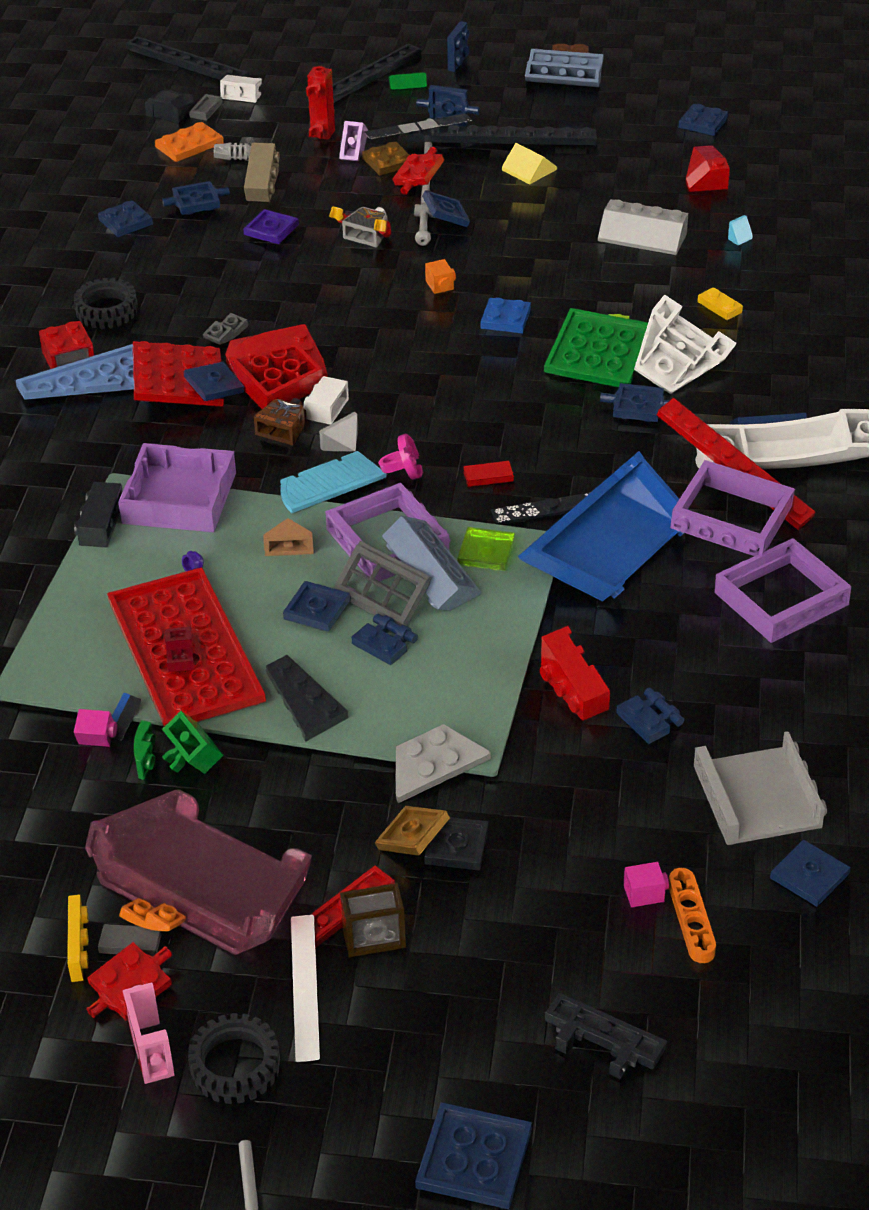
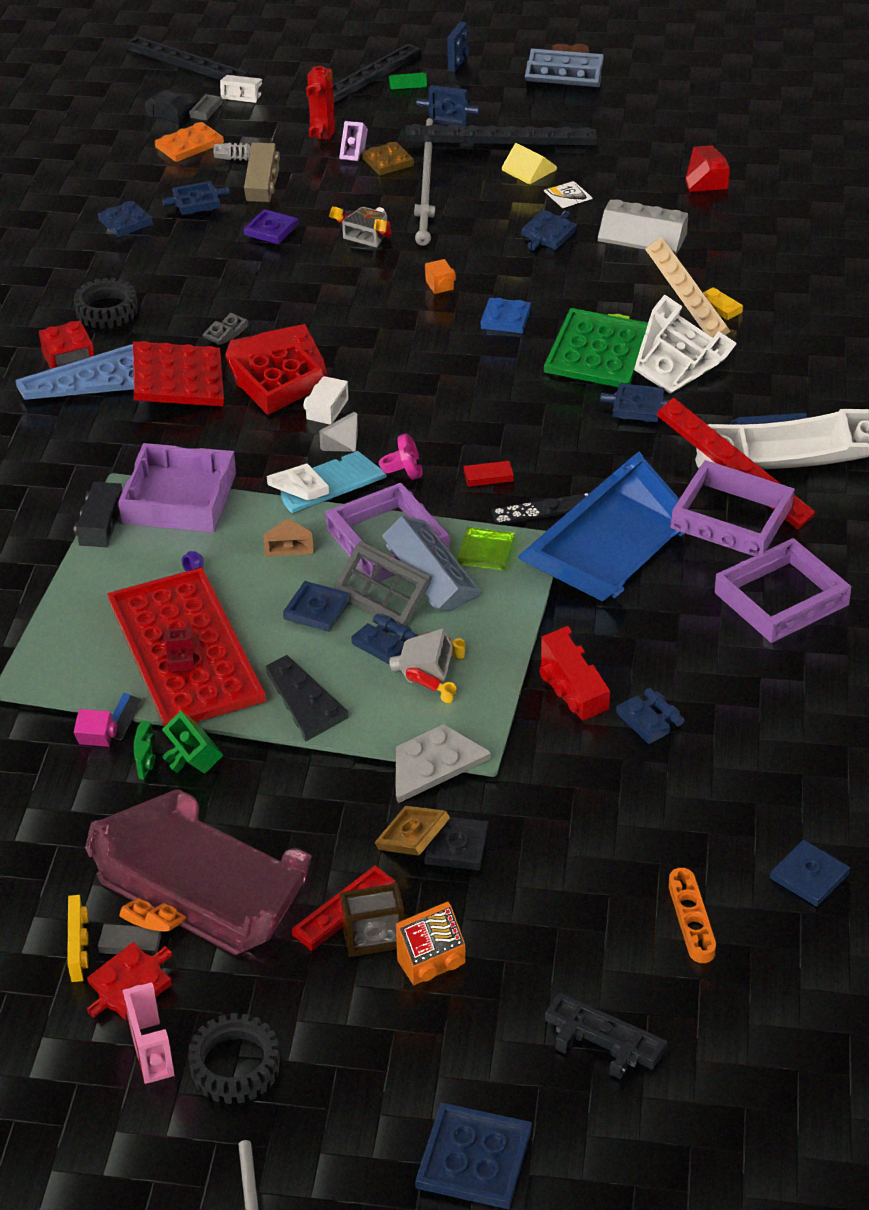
dark blue plate [184,362,244,401] -> none
reddish brown torso [254,398,305,445] -> none
white sticker [291,915,320,1062] -> none
black sticker [365,114,472,139] -> none
red plate [393,147,444,195] -> none
dark blue plate [422,190,470,227] -> none
dark pink brick [624,862,669,907] -> none
dark blue plate [679,104,728,136] -> none
light grey panel [694,732,827,845] -> none
medium azure slope [728,215,752,245] -> none
none -> white wing [267,464,329,500]
none -> light grey torso [389,629,466,703]
none -> slope [396,902,465,985]
none -> dark blue plate [521,210,577,250]
none -> sticker [544,181,593,208]
none -> tan plate [645,237,731,338]

